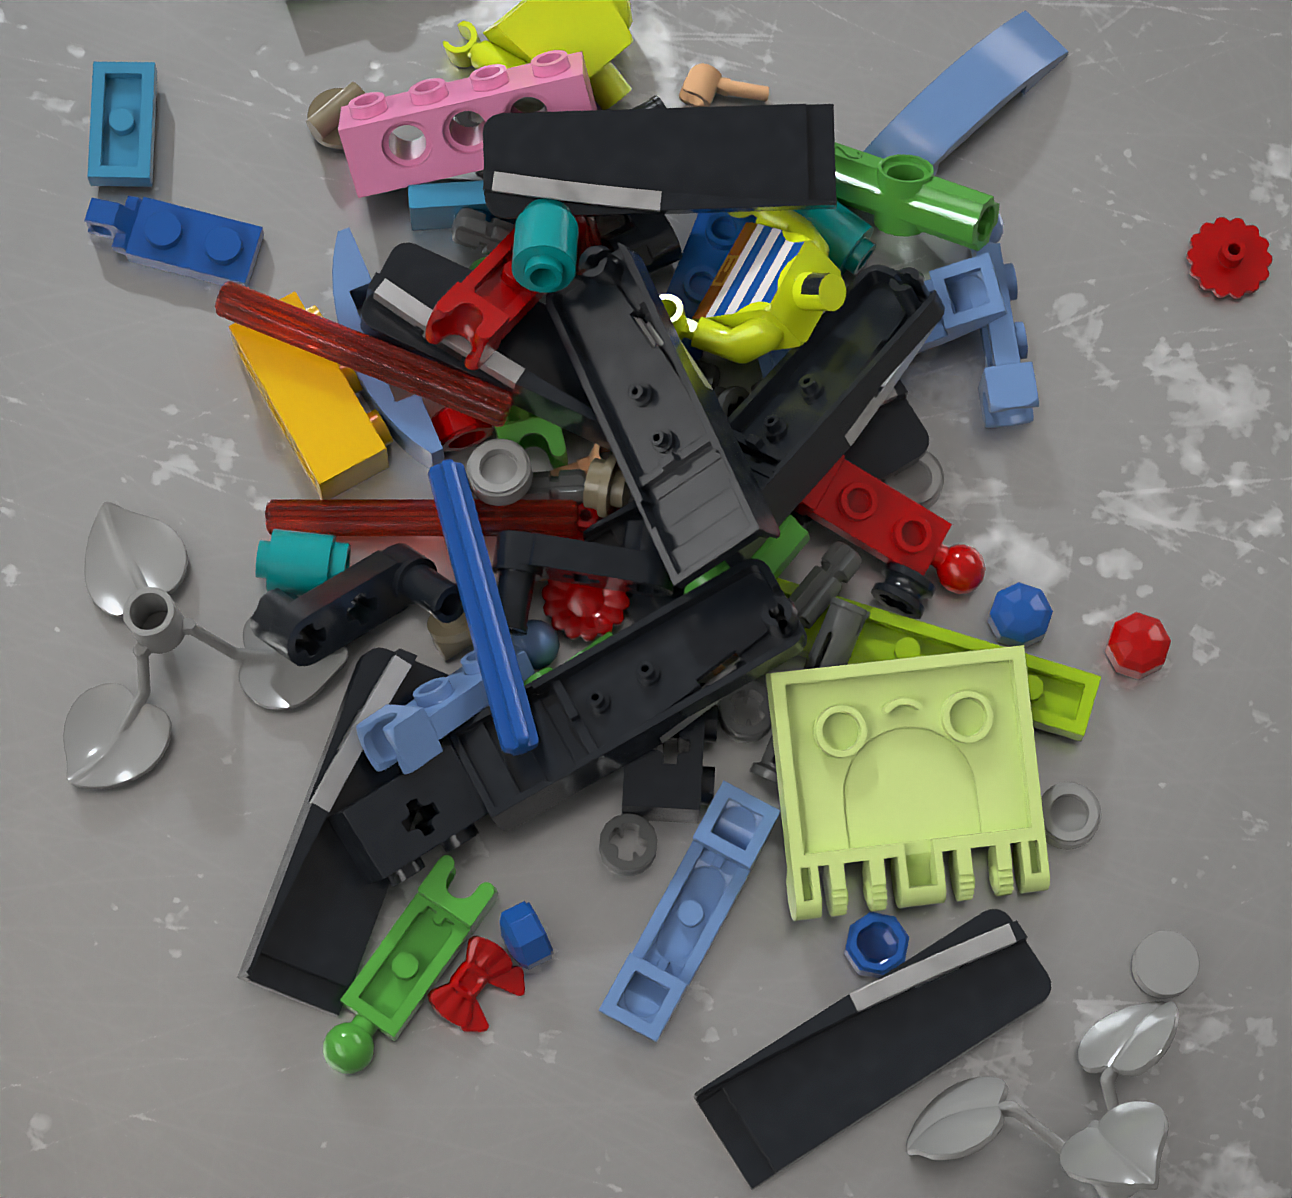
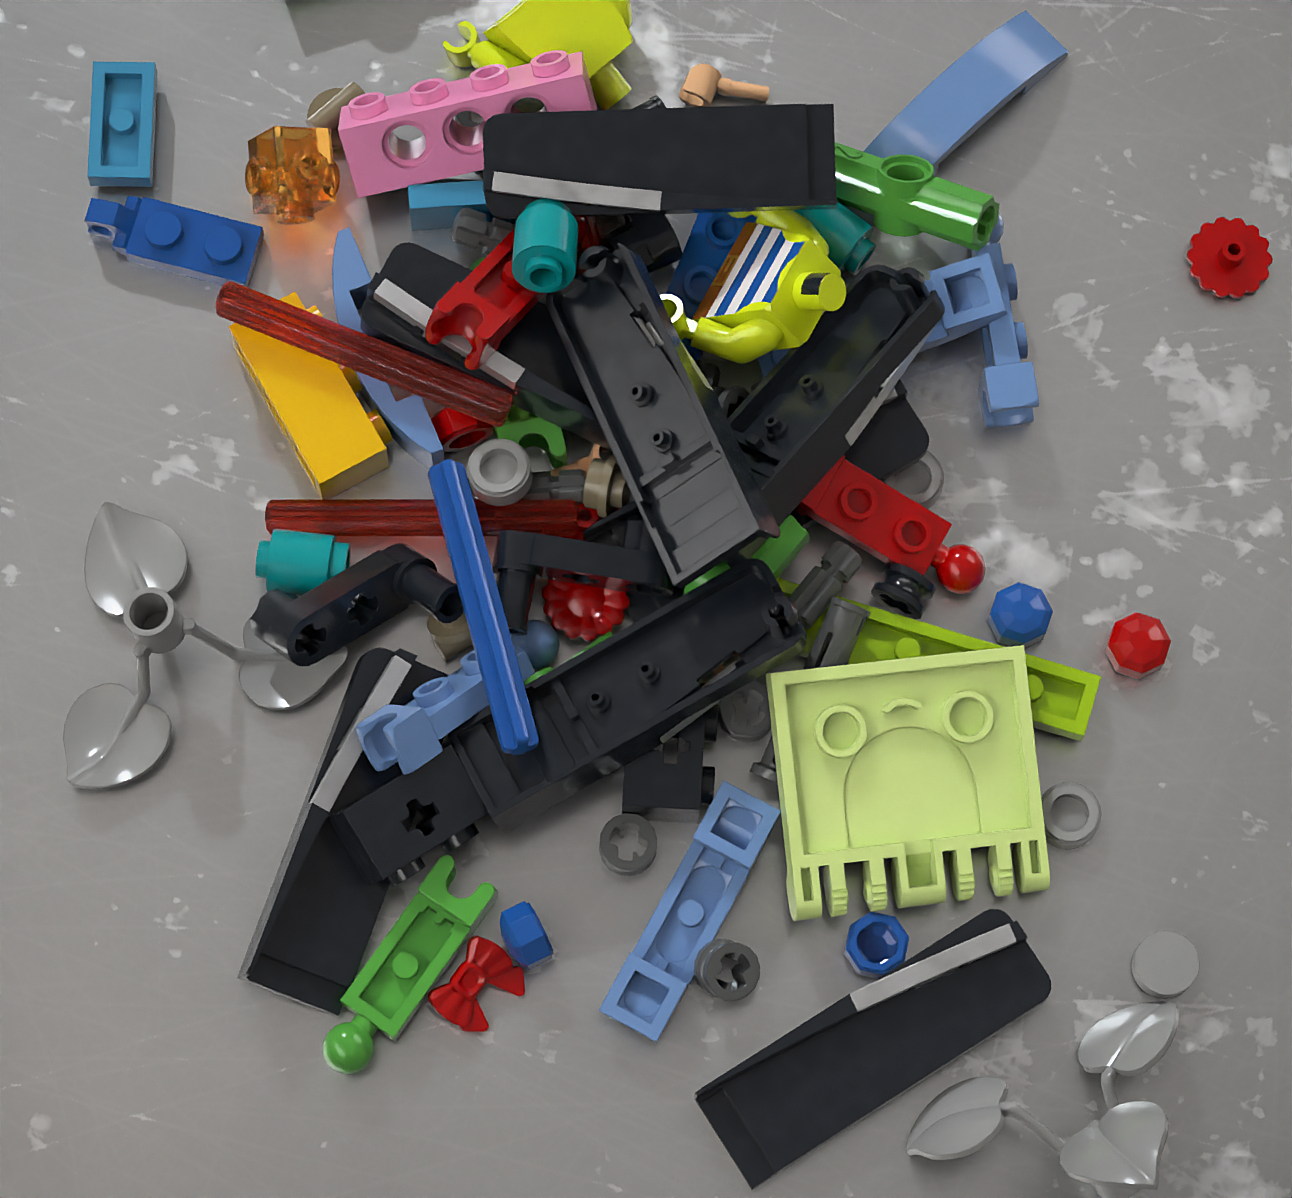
none -> clear orange brick [245,126,340,224]
none -> dark grey bush [694,939,760,1001]

